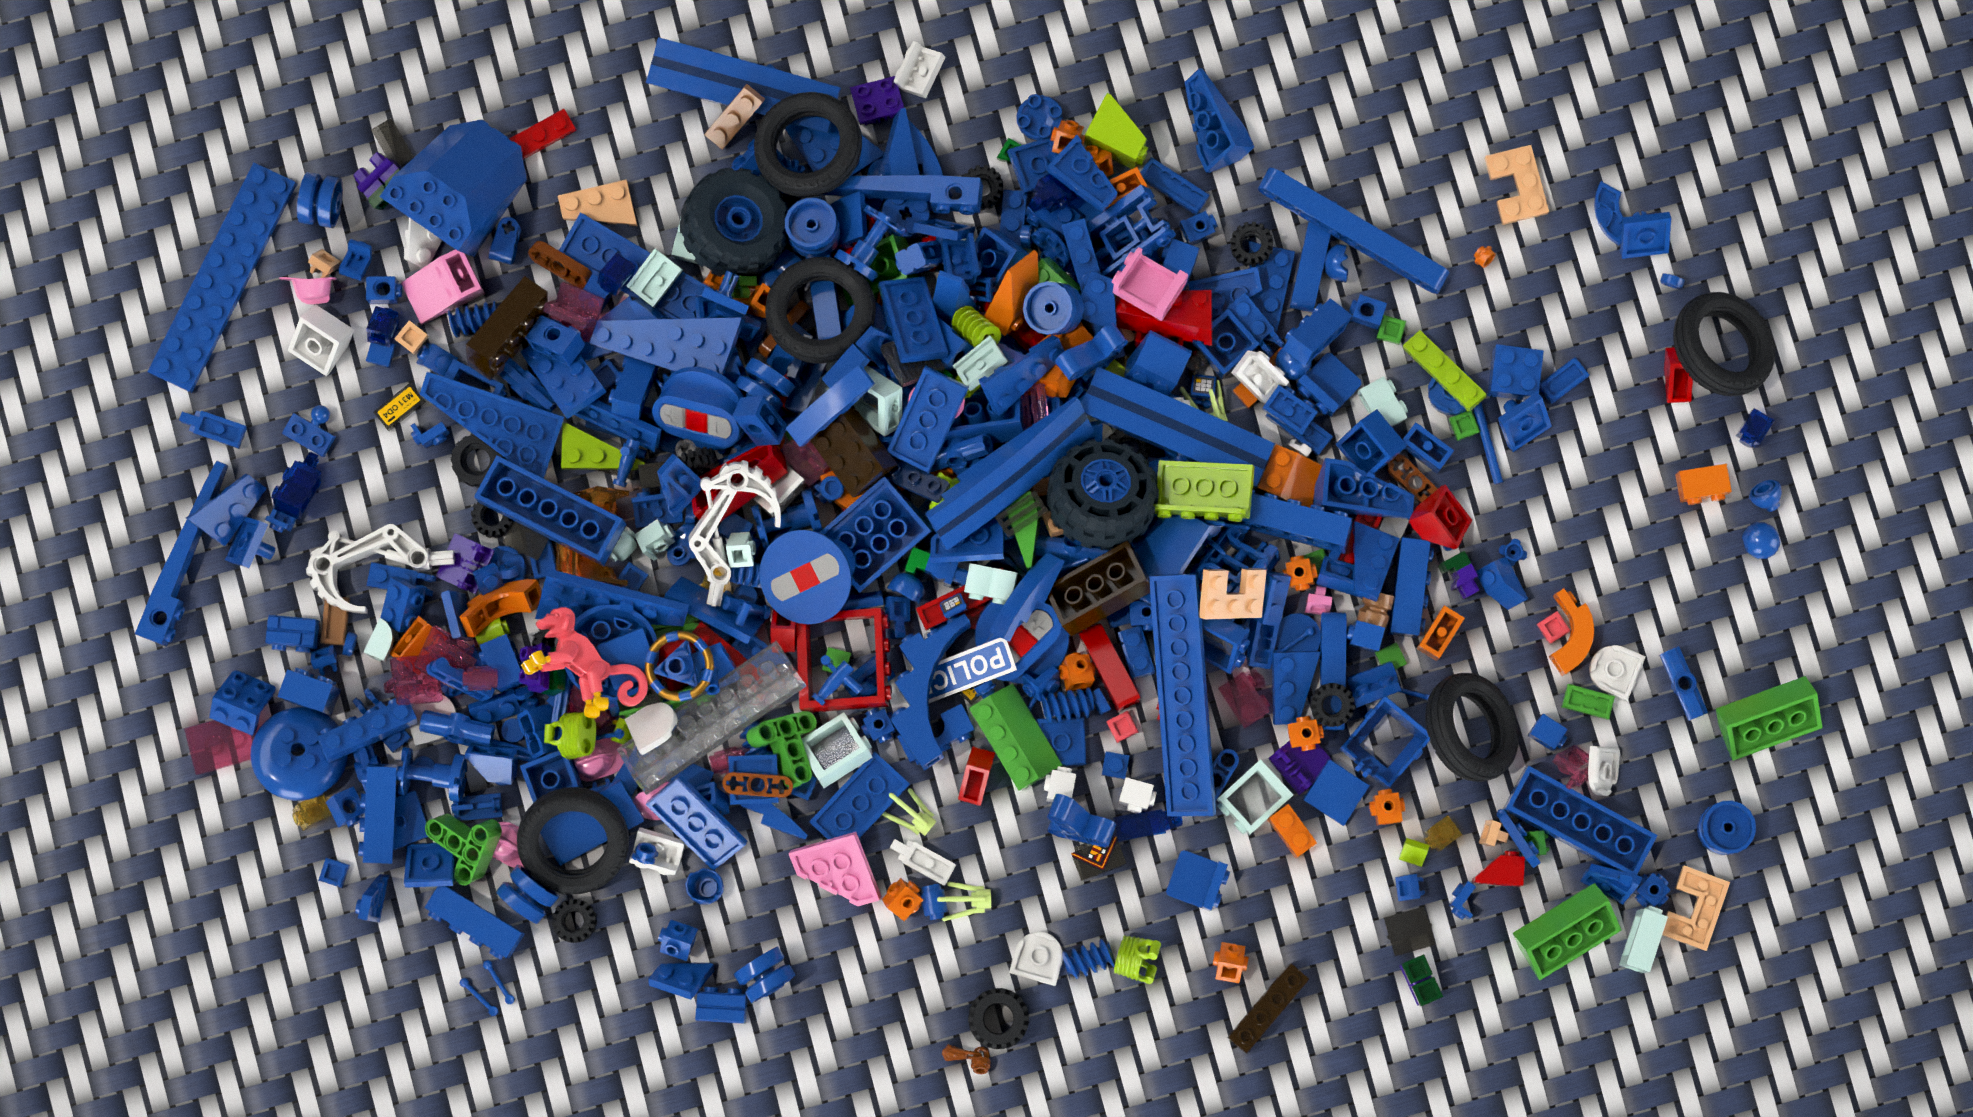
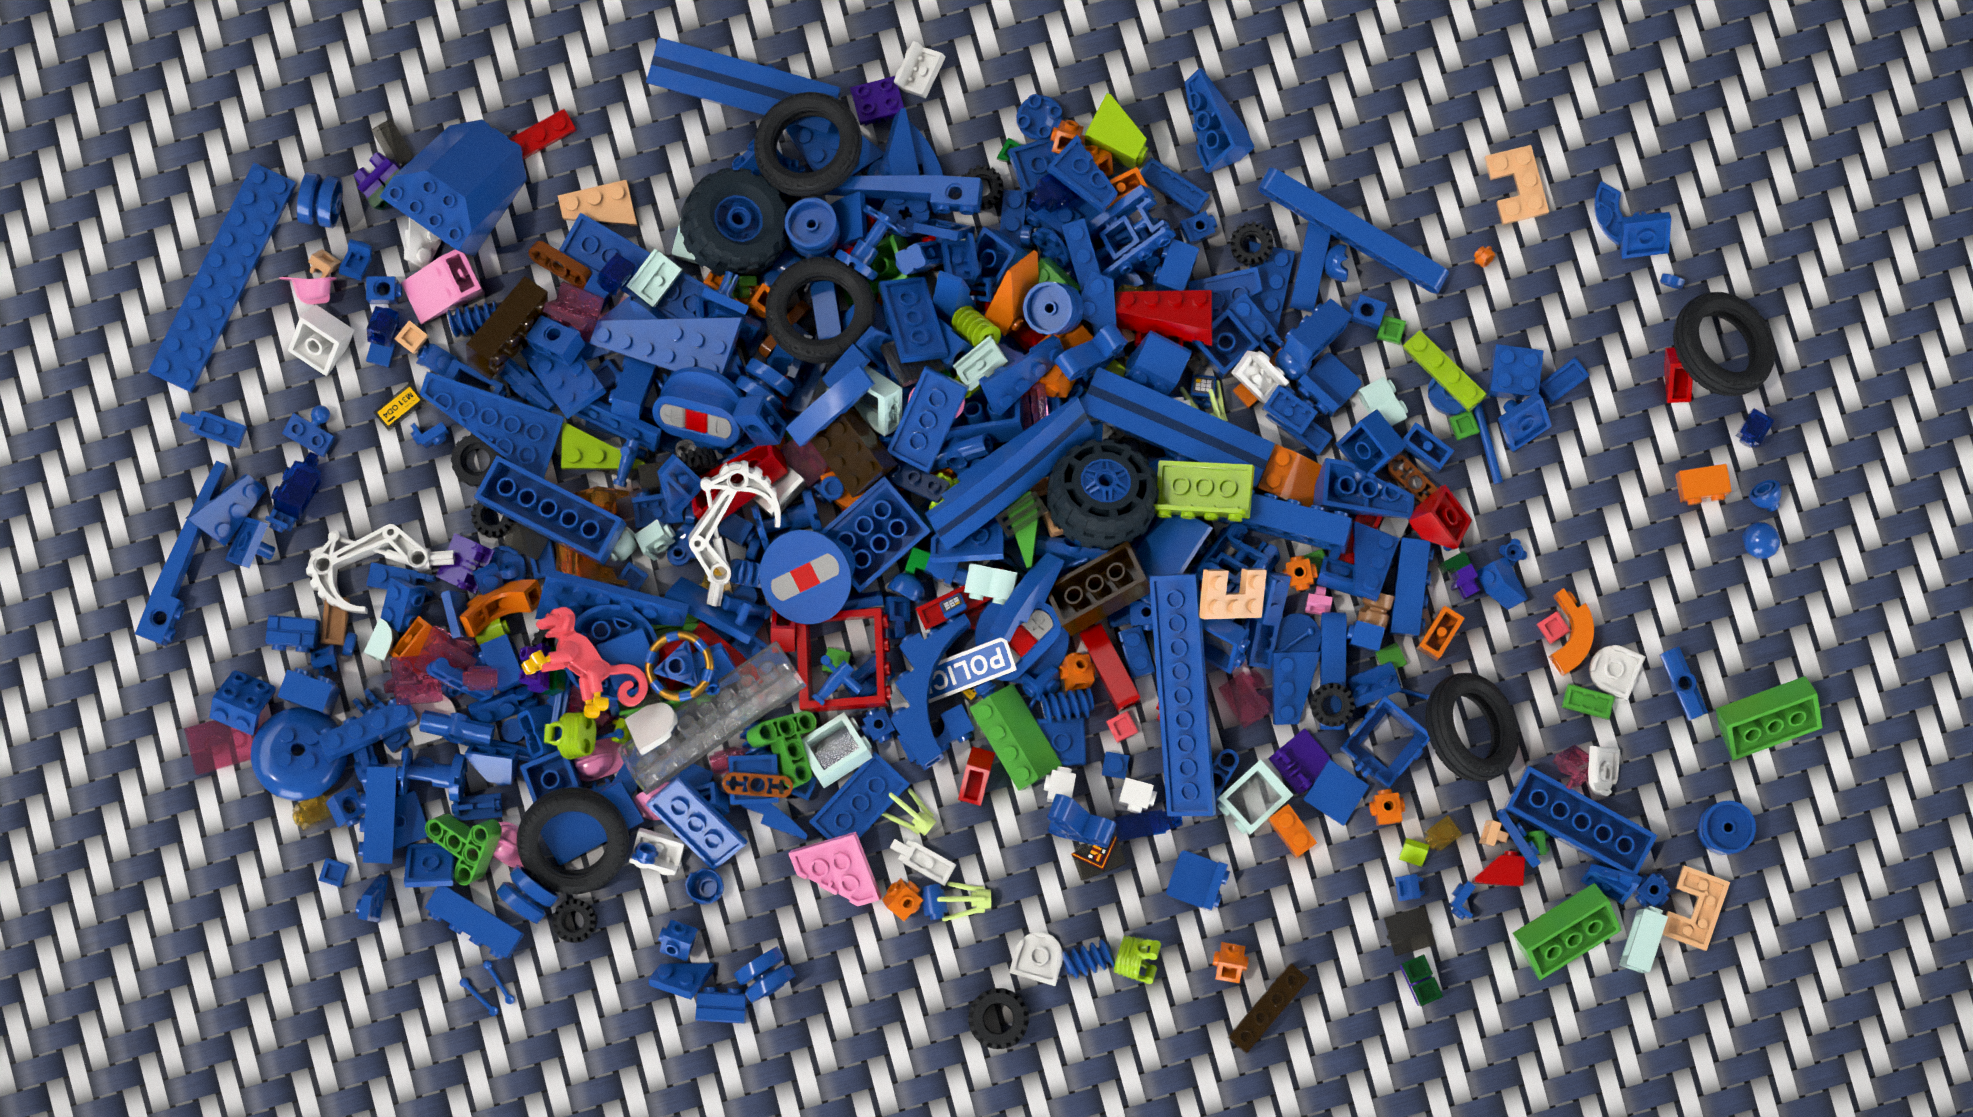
blue piece [488,217,521,265] -> none
plate [704,84,765,150] -> none
light aqua brick [726,532,756,568] -> none
dark orange piece [942,1044,991,1074] -> none
blue tile [1092,688,1111,716] -> none
bright pink panel [1112,247,1188,321] -> none
blue plant [1198,516,1250,555] -> none
white tile [1287,439,1312,457] -> none
orange brick [1287,716,1324,751] -> none
blue brick [1527,714,1568,751] -> none

